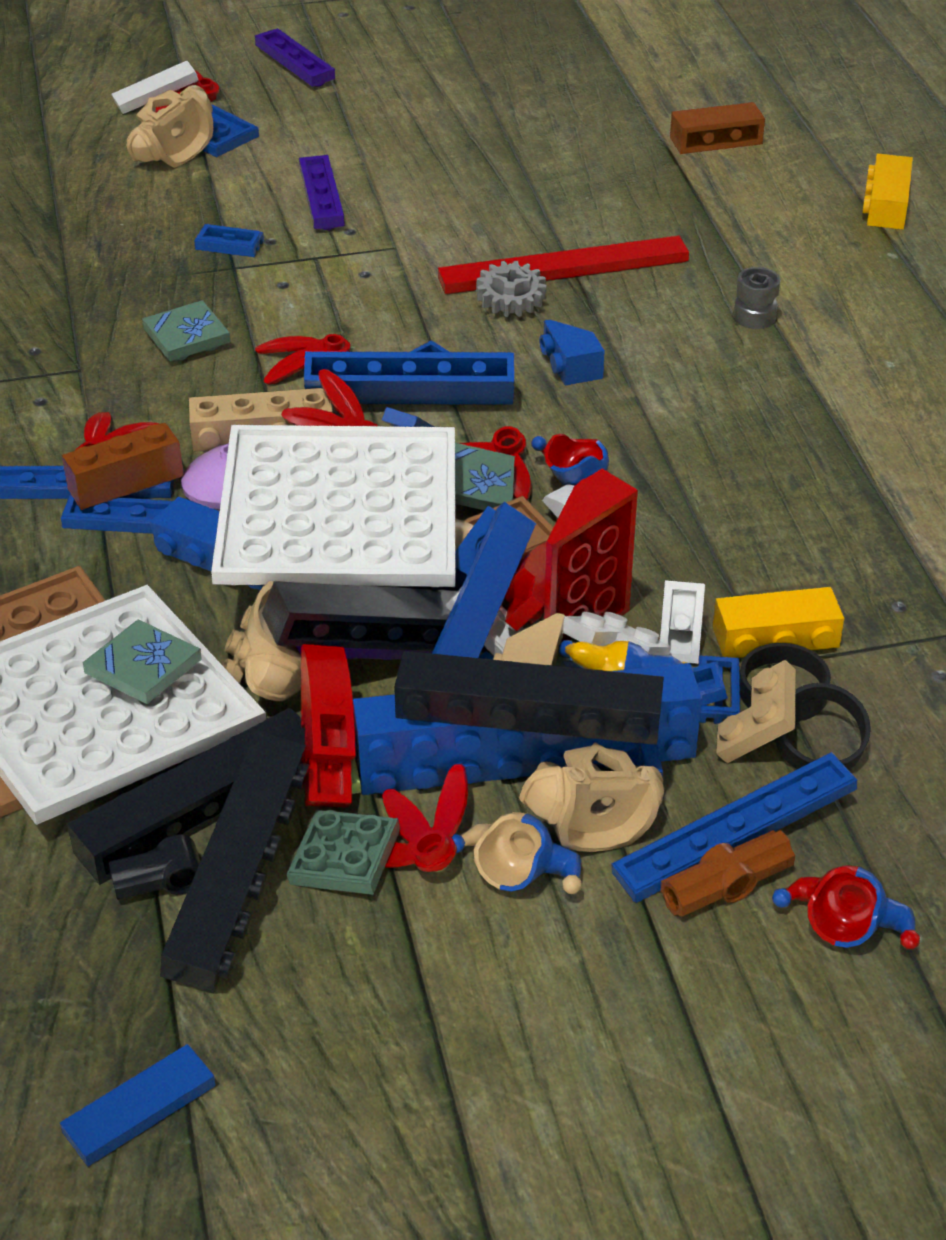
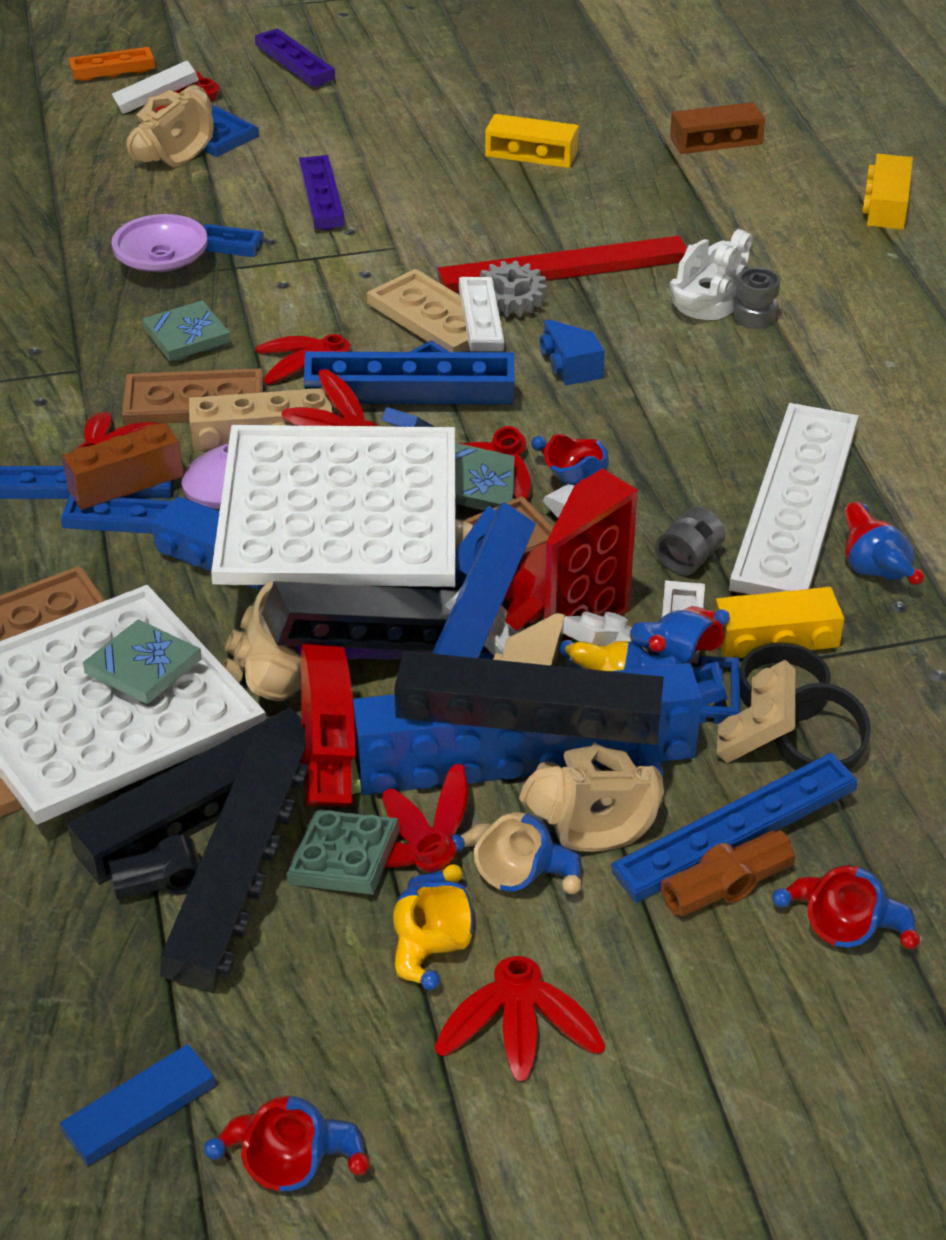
none -> orange plate [68,47,155,81]
none -> lavender dish [111,214,208,273]
none -> medium nougat tile [122,368,263,425]
none -> red piece [204,1095,370,1191]
none -> tan plate [367,269,503,352]
none -> yellow piece [393,864,473,990]
none -> red plant [435,956,605,1081]
none -> white tile [458,277,504,351]
none -> yellow brick [485,114,579,168]
none -> blue piece [630,606,730,663]
none -> flat silver wheel [655,506,725,576]
none -> white piece [669,229,753,320]
none -> white plate [729,403,859,595]
none -> blue piece [844,501,924,585]

